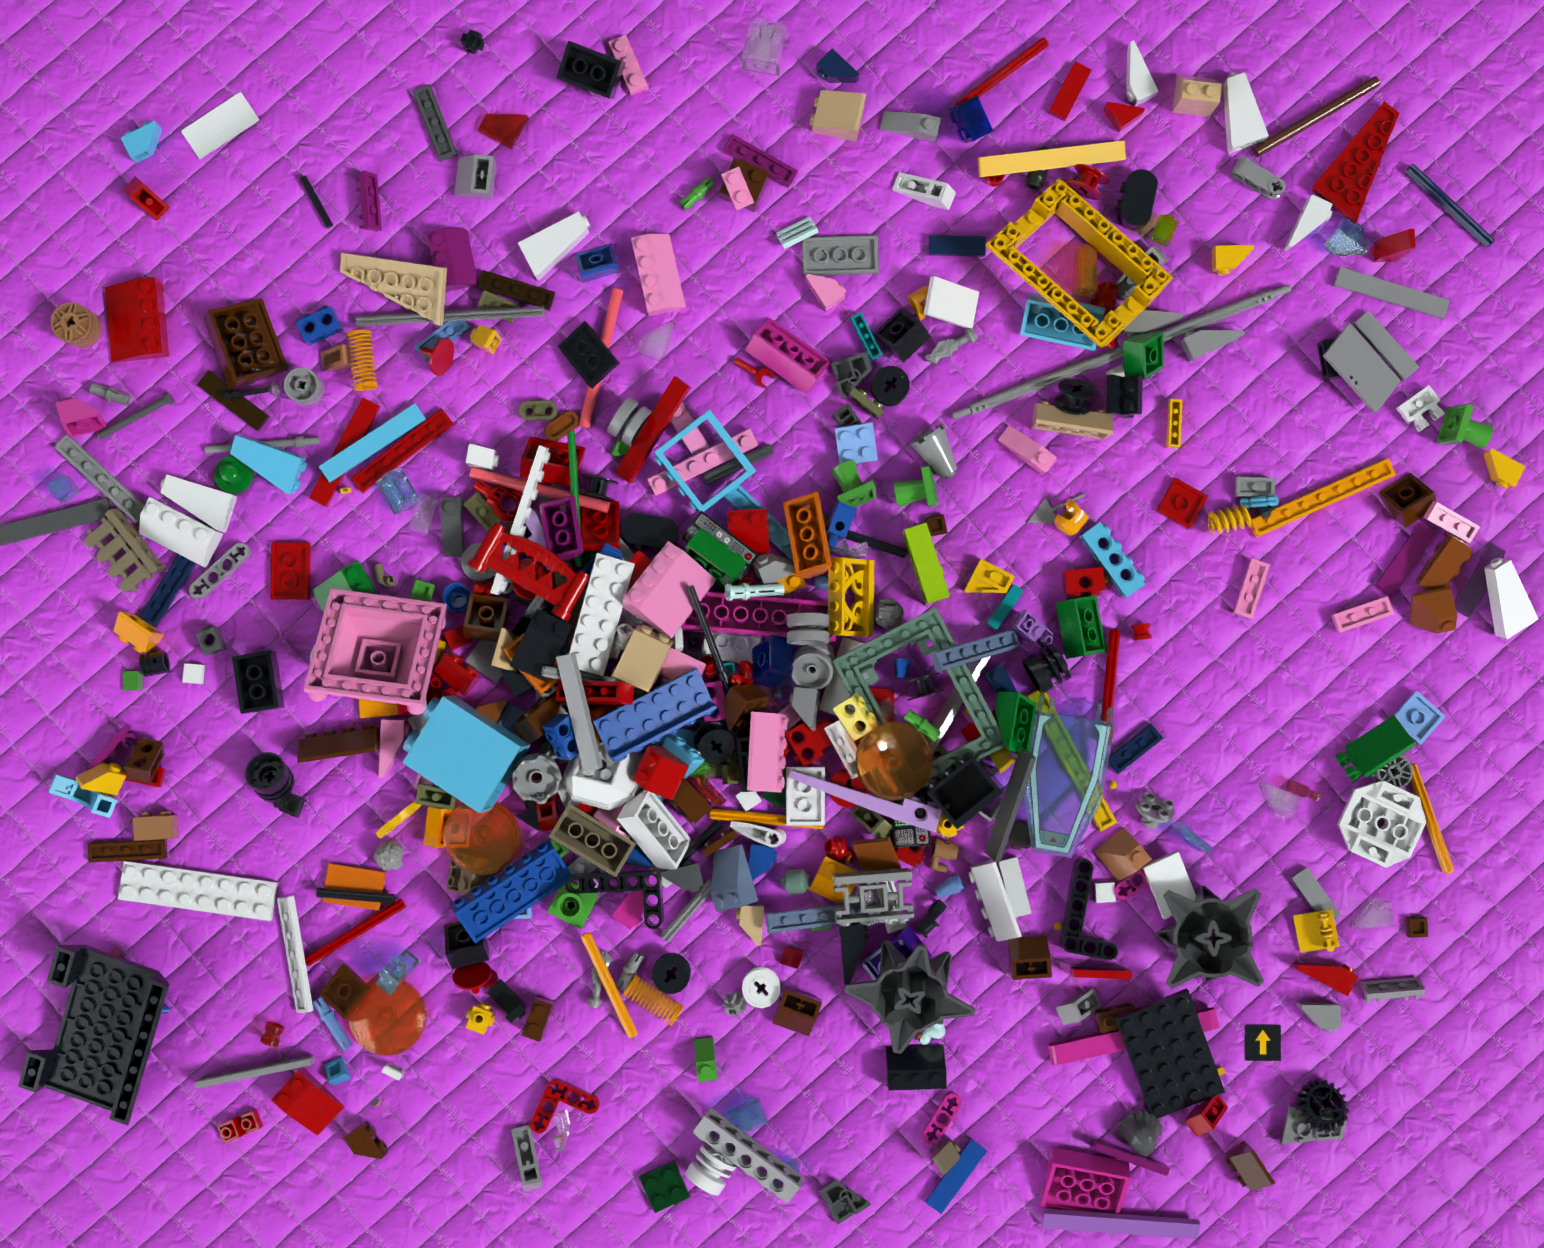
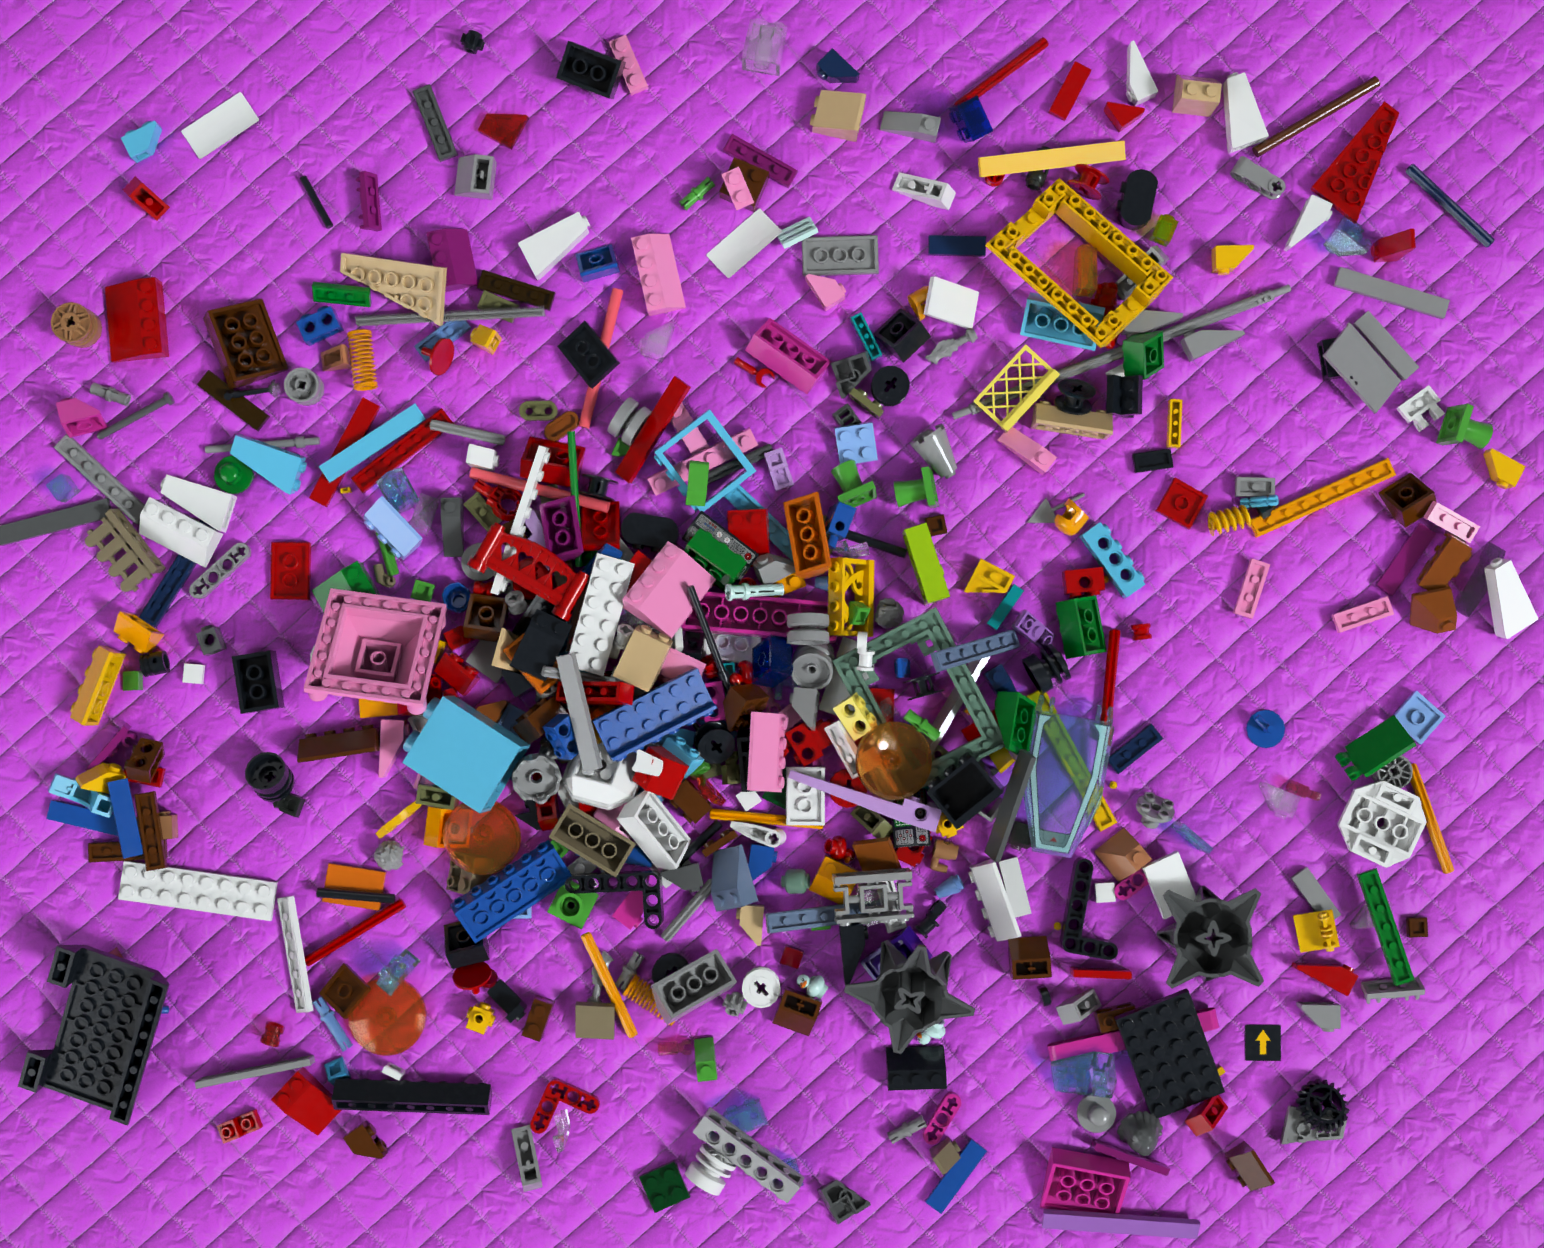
none -> blue tile [46,800,118,836]
none -> yellow slope [70,645,126,726]
none -> blue tile [107,778,143,859]
none -> reddish brown tile [134,791,168,871]
none -> green tile [312,282,371,307]
none -> black brick [331,1078,492,1115]
none -> light blue slope [364,496,423,560]
none -> bright green axle [376,532,399,576]
none -> light grey axle [430,420,505,445]
none -> light grey wheel [505,590,528,615]
none -> dark tan tile [575,1001,615,1040]
none -> white sticker [632,749,663,776]
none -> light grey slope [651,949,737,1025]
none -> clear pink bar [658,1039,692,1056]
none -> bright green slope [686,461,709,507]
none -> white sticker [707,208,782,278]
none -> lavender slope [764,448,794,492]
none -> light aqua animal [797,974,829,999]
none -> bright green slope [849,601,871,625]
none -> white connector [856,631,875,671]
none -> light grey pin [887,1115,927,1144]
none -> light yellow fence [973,344,1060,433]
none -> black tile [1037,985,1052,1007]
none -> clear light blue slope [1050,1051,1117,1098]
none -> light grey plate [1077,1093,1116,1133]
none -> black tile [1132,448,1174,473]
none -> blue shield [1246,710,1285,748]
none -> green tile [1357,868,1415,986]

